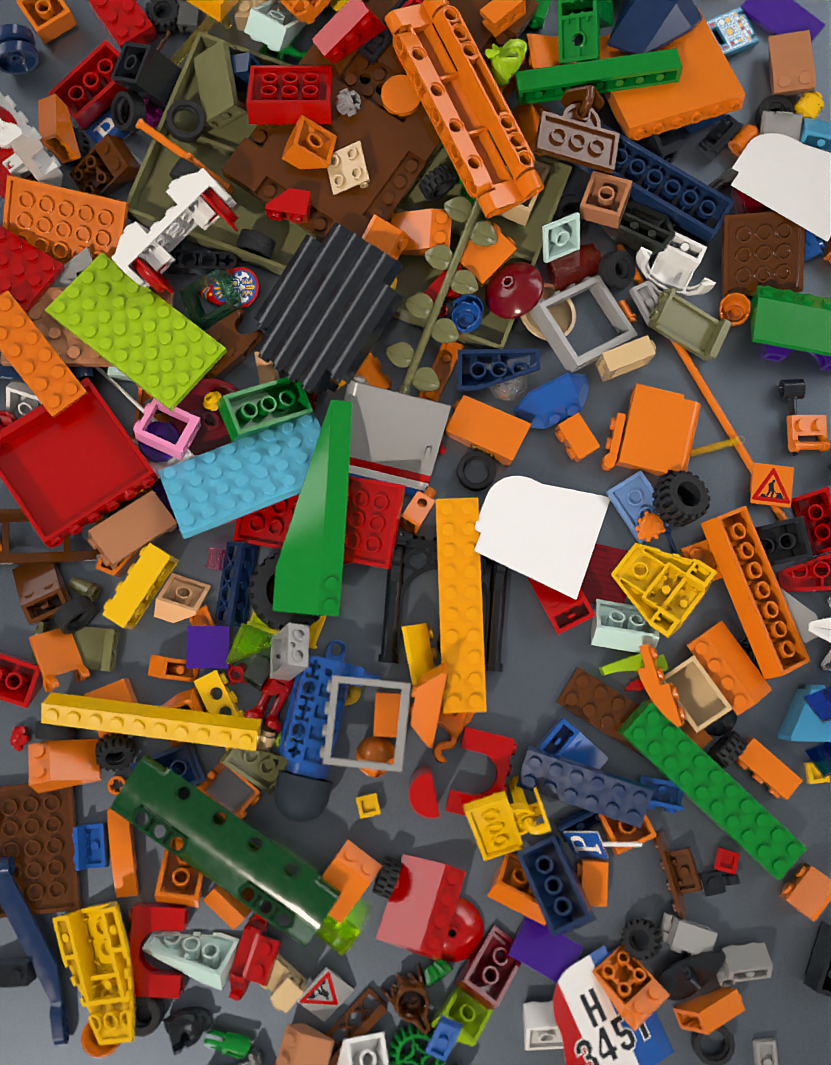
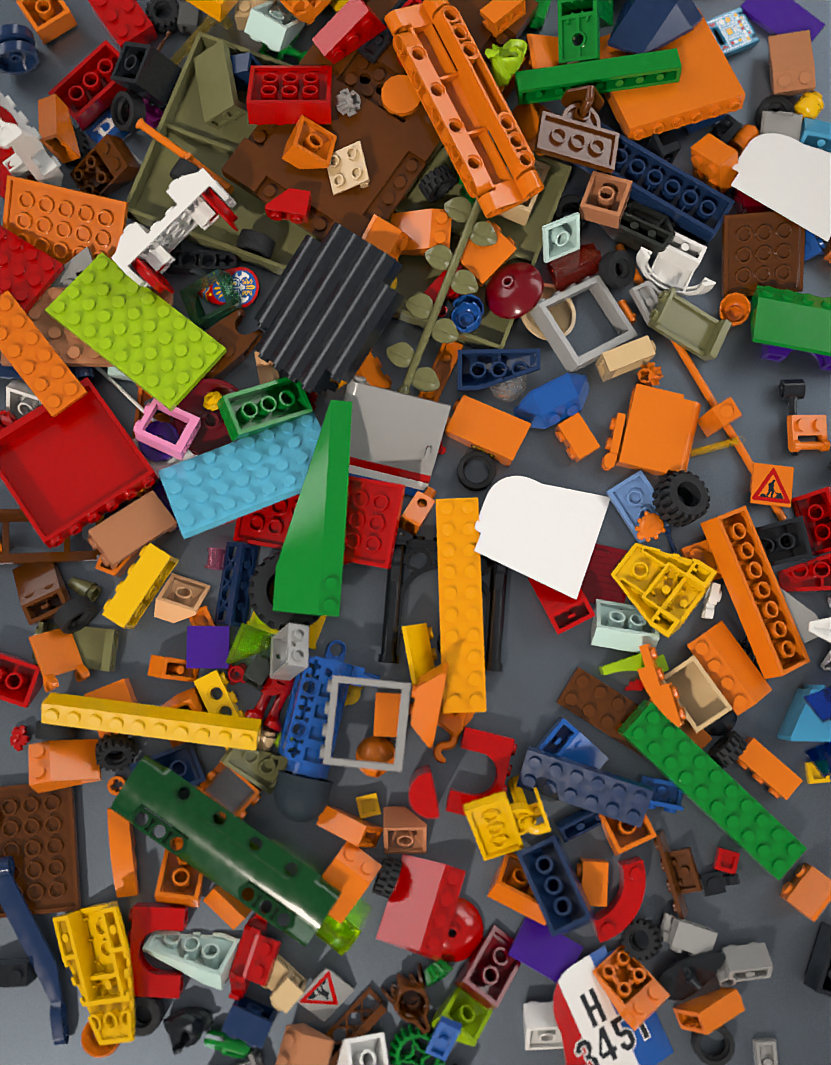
blue bracket [72,822,110,871] -> none
black tyre [166,100,205,143] -> none
piece [563,831,643,859] -> none
none -> dark blue brick [221,995,278,1049]
none -> orange slope [316,805,383,848]
none -> nougat slope [383,806,427,854]
none -> red brick [592,856,646,943]
none -> orange gear [637,362,664,387]
none -> orange brick [690,133,739,194]
none -> orange slope [698,397,743,438]
none -> white plate [701,583,722,620]

